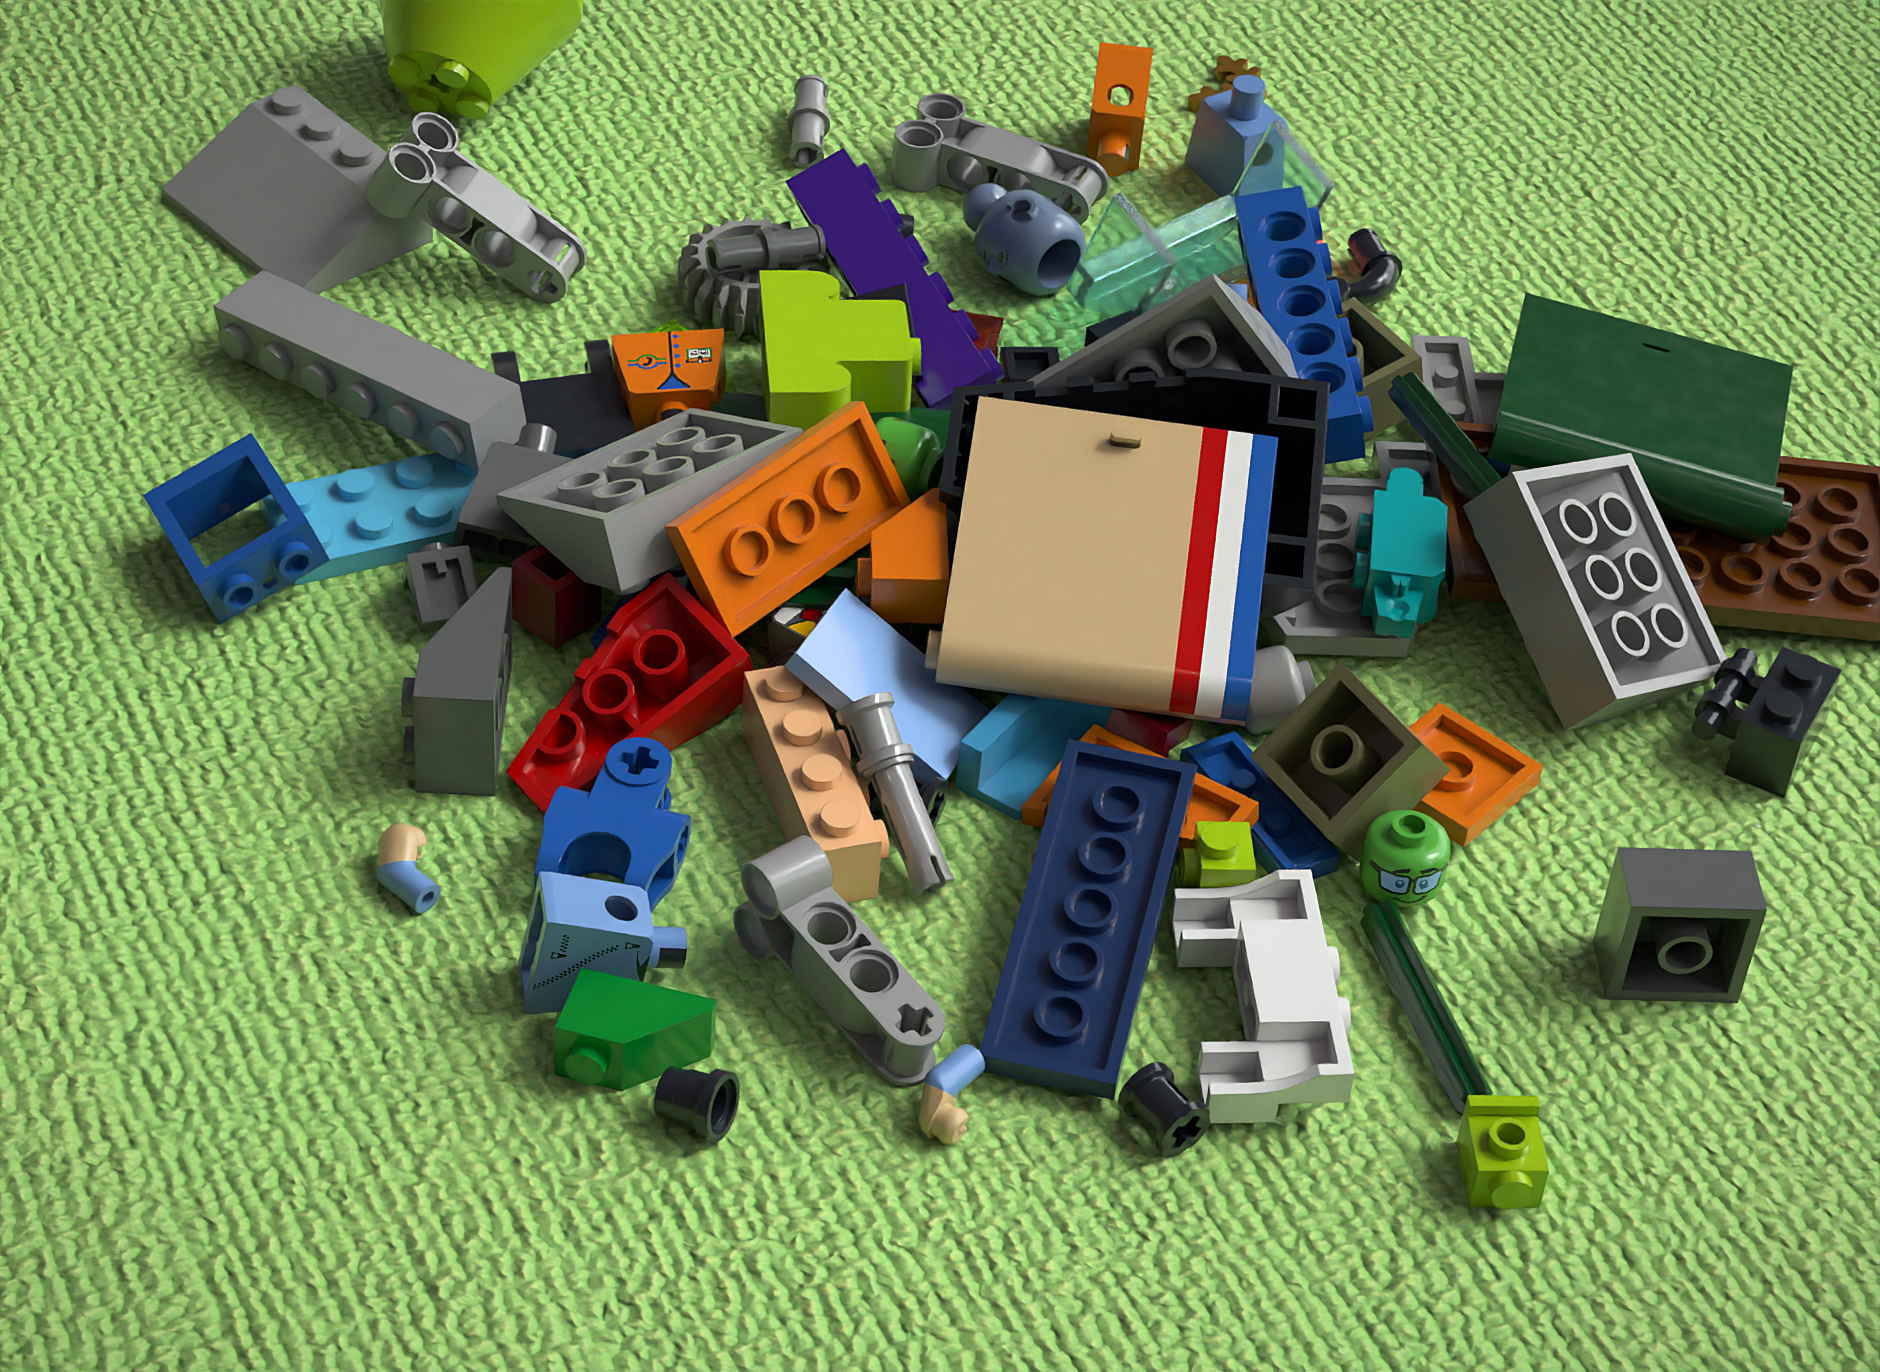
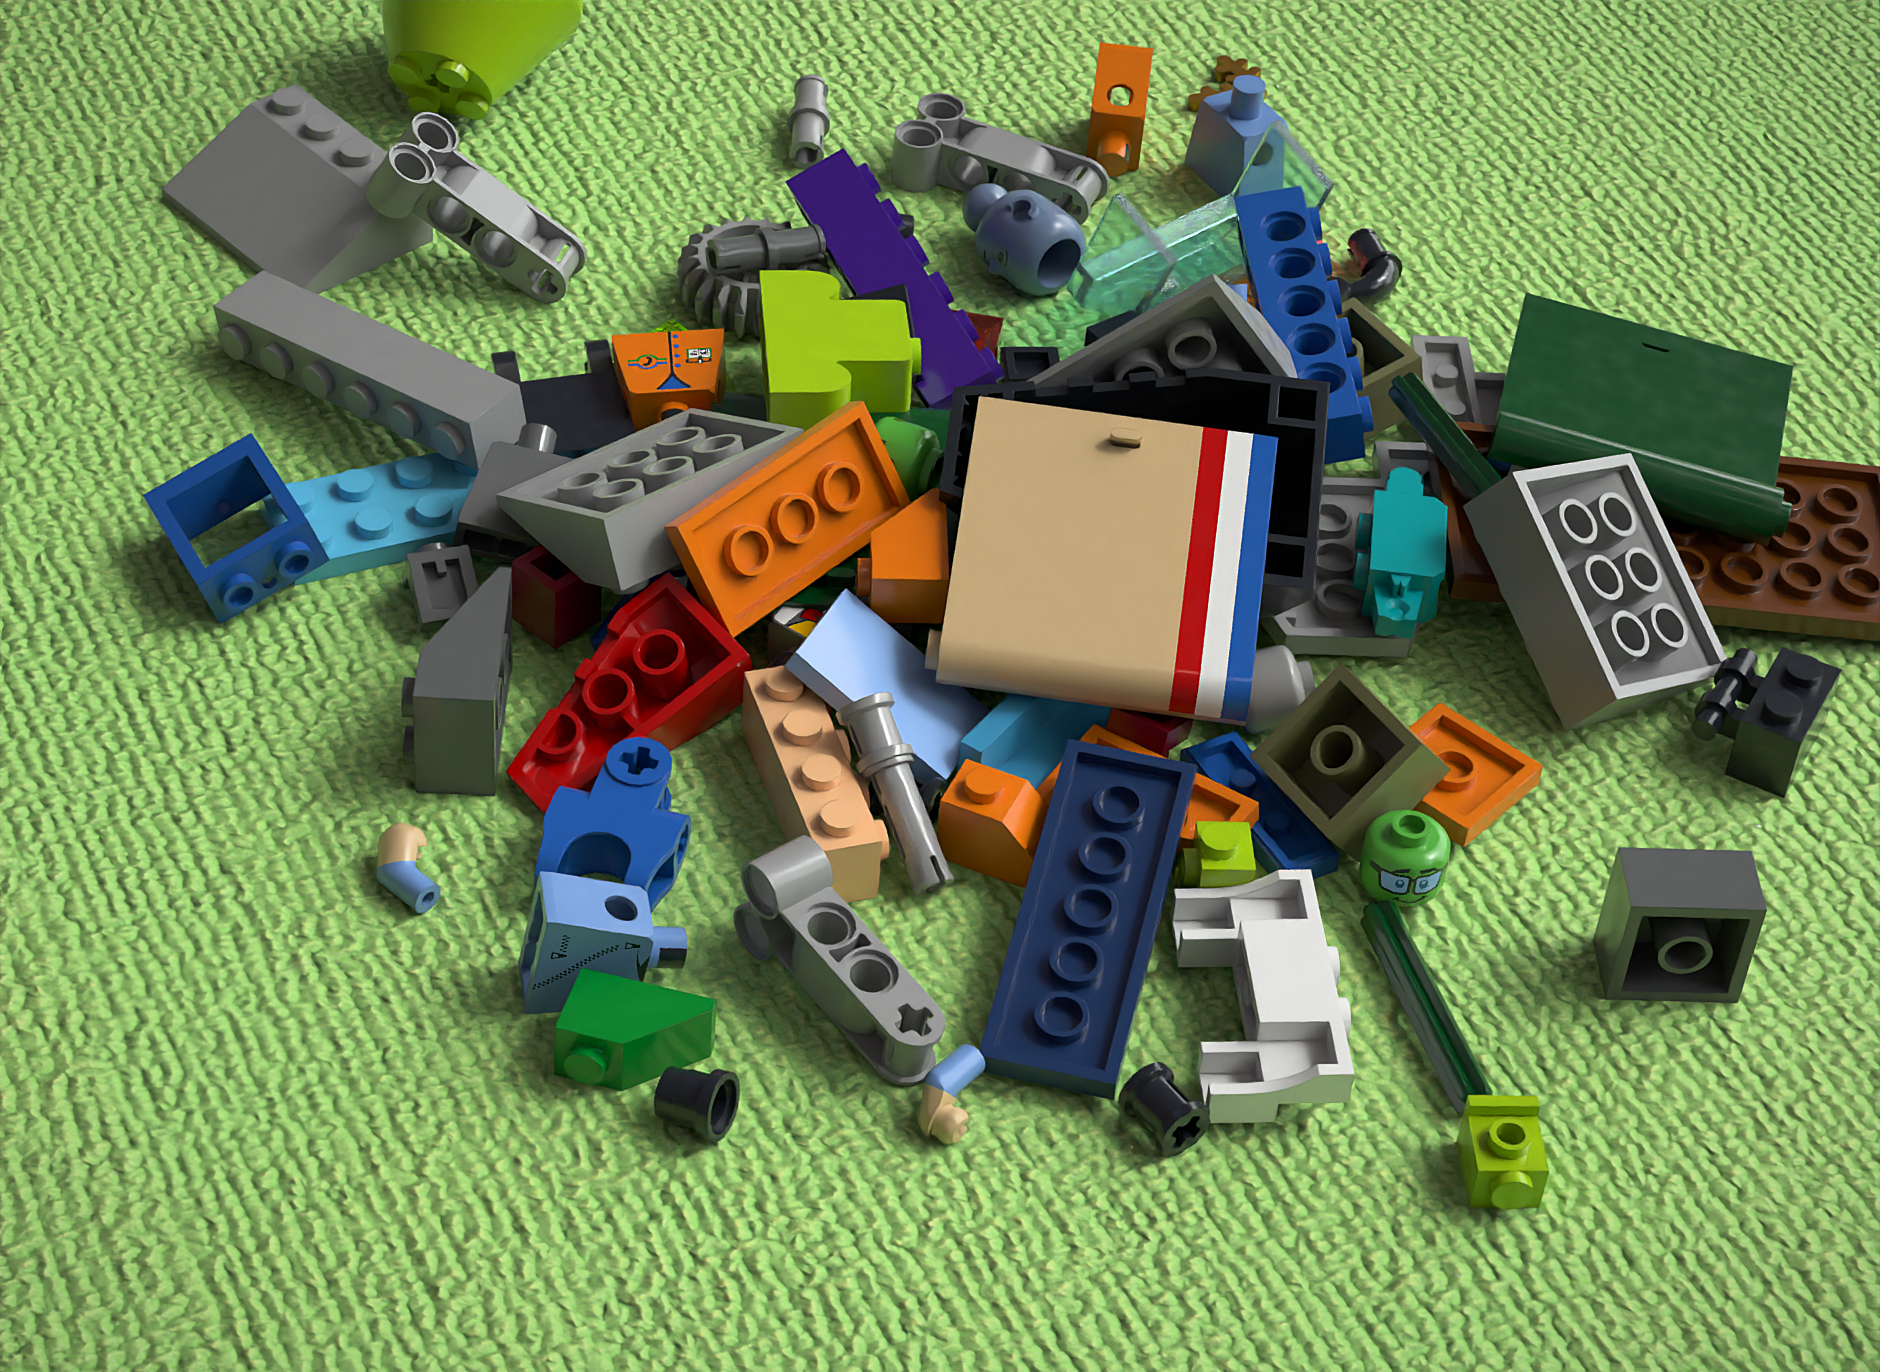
none -> orange slope [937,759,1049,889]

